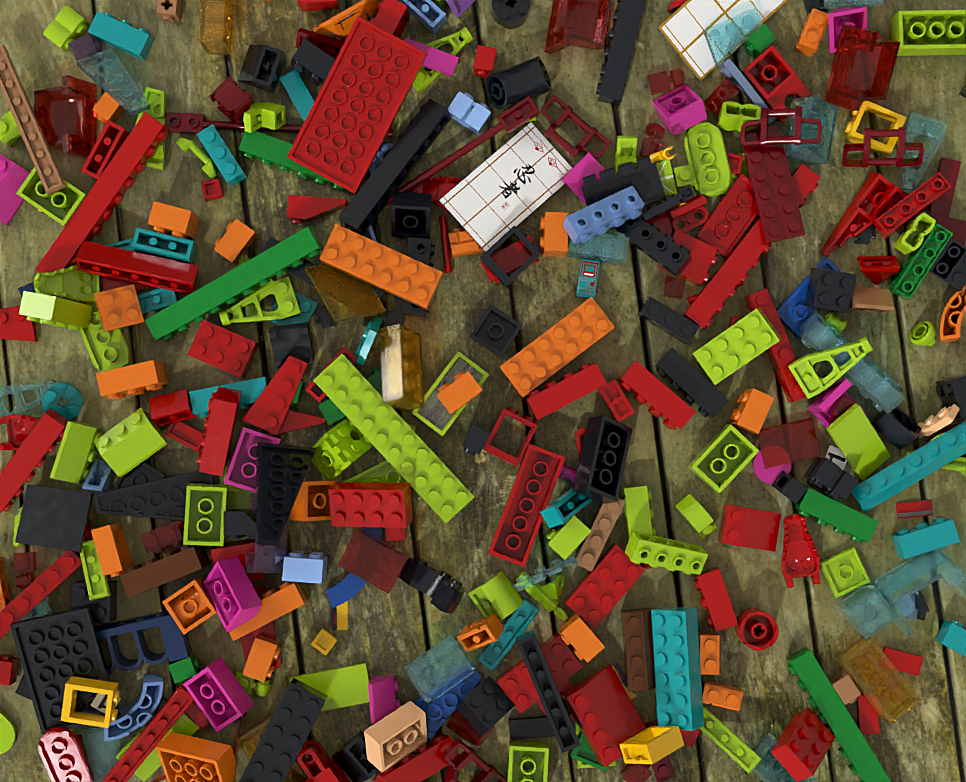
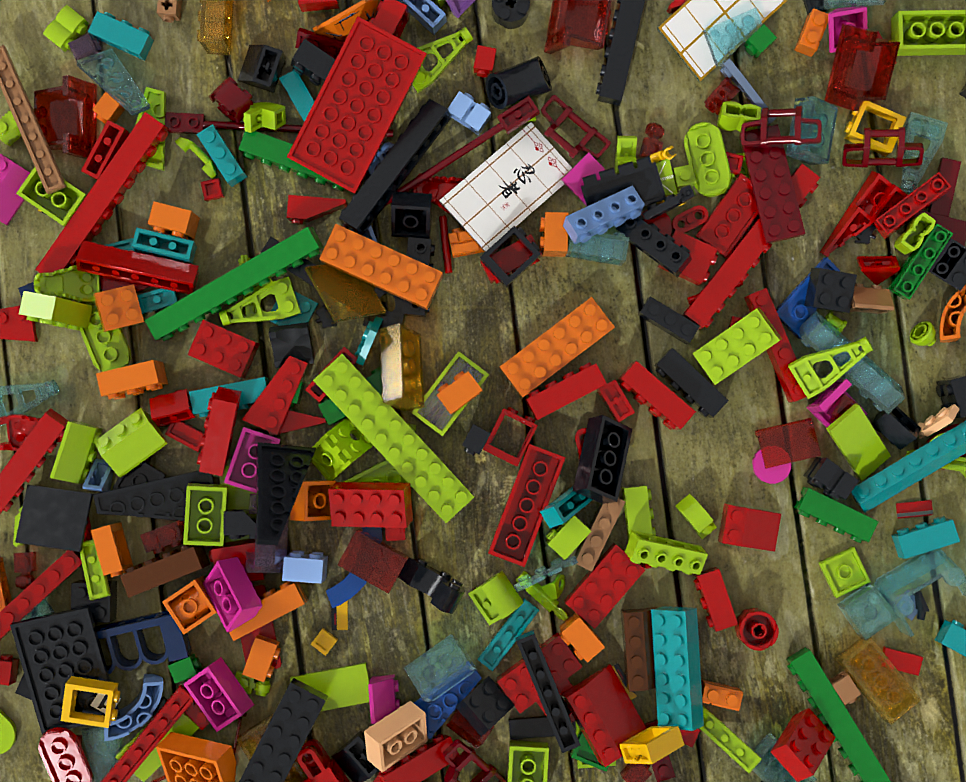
teal plate [42,382,83,420] -> none
orange brick [214,218,258,265] -> none
dark pink tile [404,38,459,77] -> none
orange brick [457,613,504,653] -> none
black brick [469,304,523,359] -> none
dark pink bush [558,463,578,484] -> none
teal tile [575,258,600,299] -> none
clear red plate [647,68,686,96] -> none
dark pink slope [652,84,707,136] -> none
clear red tile [662,276,685,299] -> none
red tile [666,194,707,219] -> none
lime brick [688,424,759,493] -> none
orange brick [698,632,720,675] -> none
orange brick [729,388,774,434] -> none
red brick [741,45,811,123] -> none
black brick [771,471,808,504] -> none
red animal [781,514,821,588] -> none
white sticker [825,445,847,470] -> none
red tile [856,694,879,734] -> none

